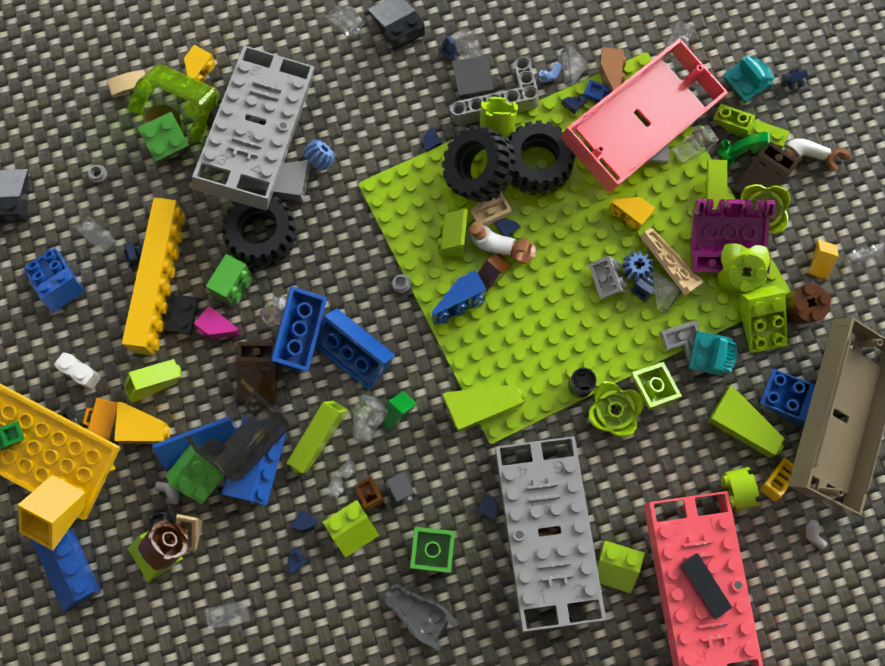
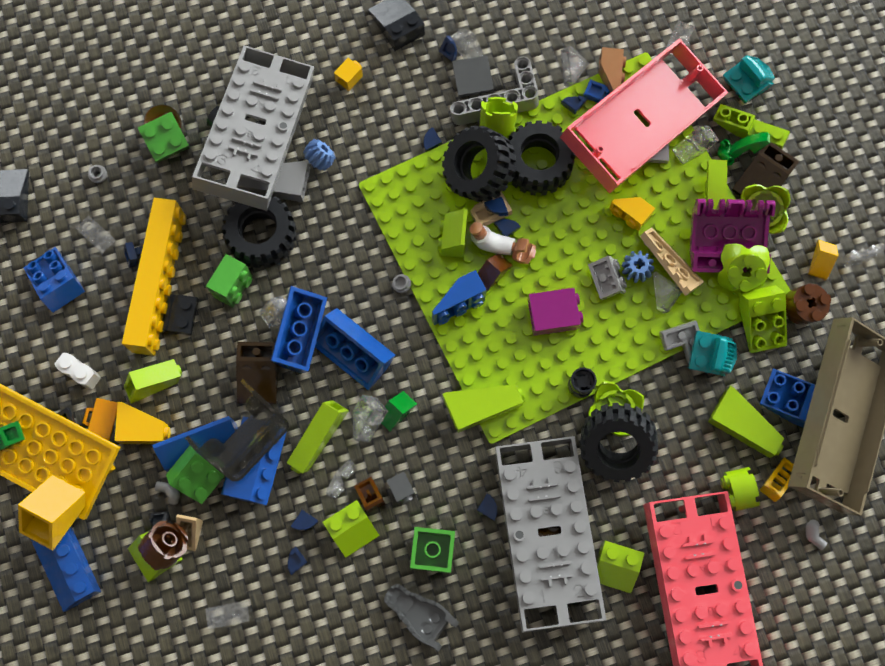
tan slope [107,70,149,97] -> none
clear neon green windscreen [126,64,219,142] -> none
yellow slope [184,45,215,91] -> none
dark pink slope [194,306,241,339] -> none
clear slope [324,6,365,36] -> none
medium blue arm [538,62,563,83] -> none
tile [630,276,655,302] -> none
lime slope [631,362,682,411] -> none
black tile [679,553,733,619] -> none
dark blue tile [782,69,808,90] -> none
white piece [784,139,851,172] -> none
none -> yellow brick [334,58,363,91]
none -> dark blue tile [484,197,508,216]
none -> magenta brick [527,288,583,336]
none -> black tyre [580,403,658,483]

